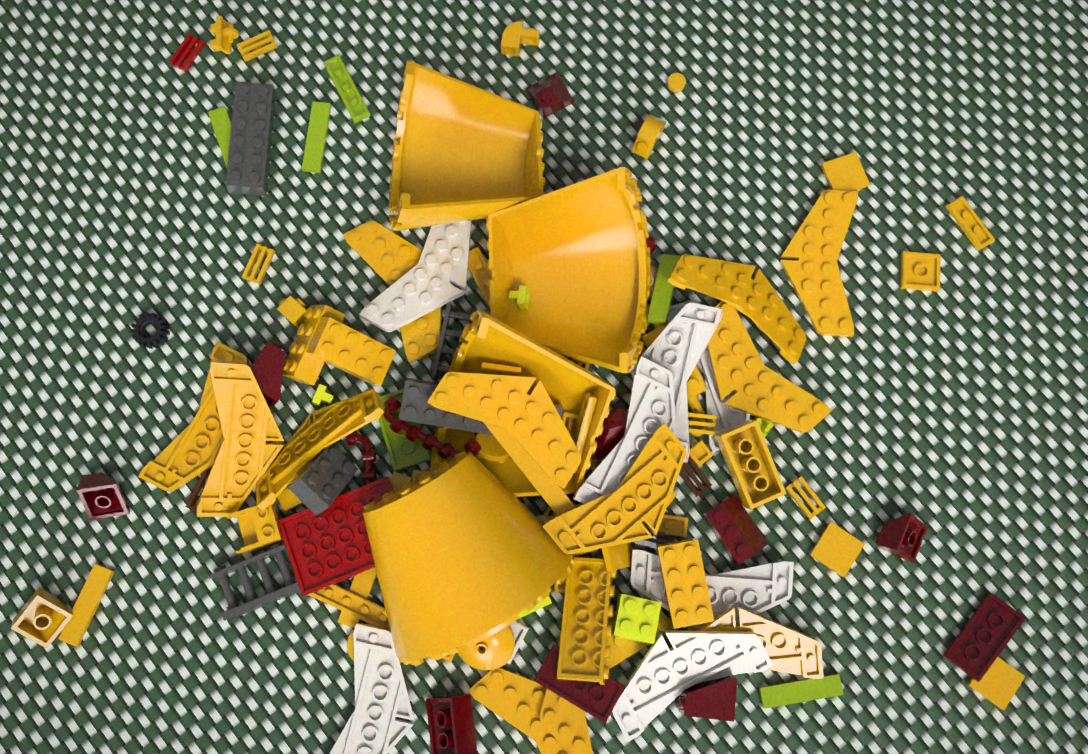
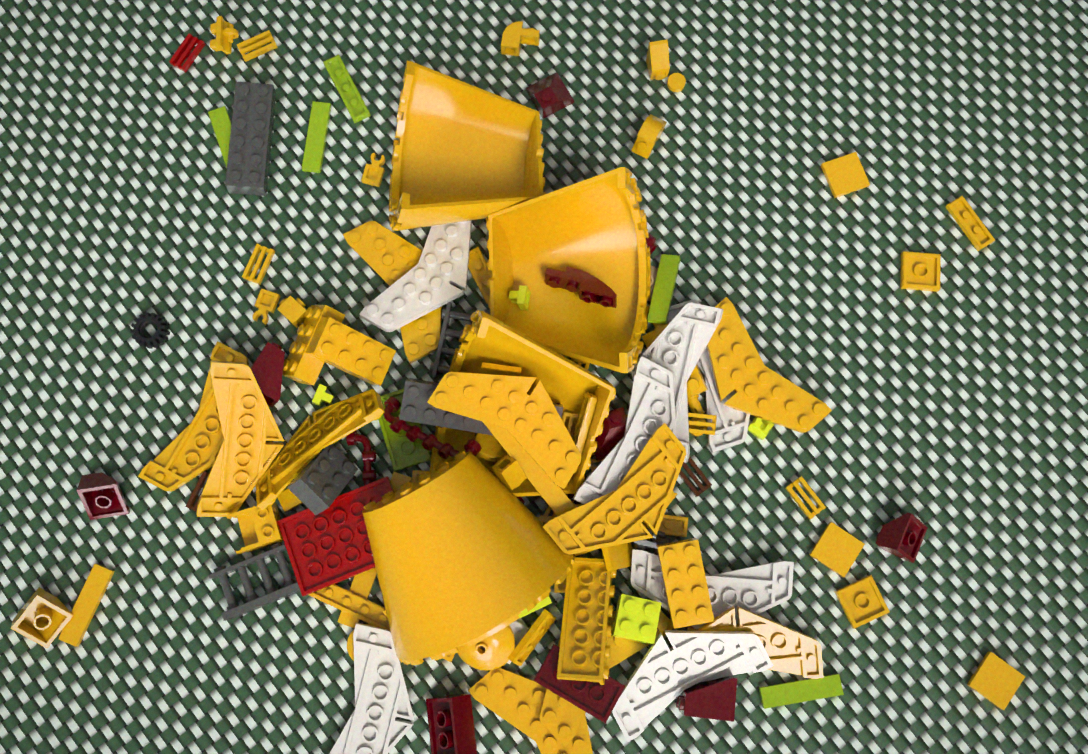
yellow wing [667,254,807,364] -> none
yellow tile [689,440,713,467] -> none
dark red slope [702,494,768,565] -> none
yellow brick [715,420,787,509] -> none
yellow wing [780,190,858,337] -> none
dark red tile [942,592,1026,682] -> none
none -> yellow plate [252,289,281,324]
none -> yellow plate [361,153,386,187]
none -> yellow brick [492,455,527,490]
none -> yellow tile [508,609,556,666]
none -> dark red slope [545,266,617,308]
none -> yellow slope [646,39,670,80]
none -> yellow tile [834,575,890,629]

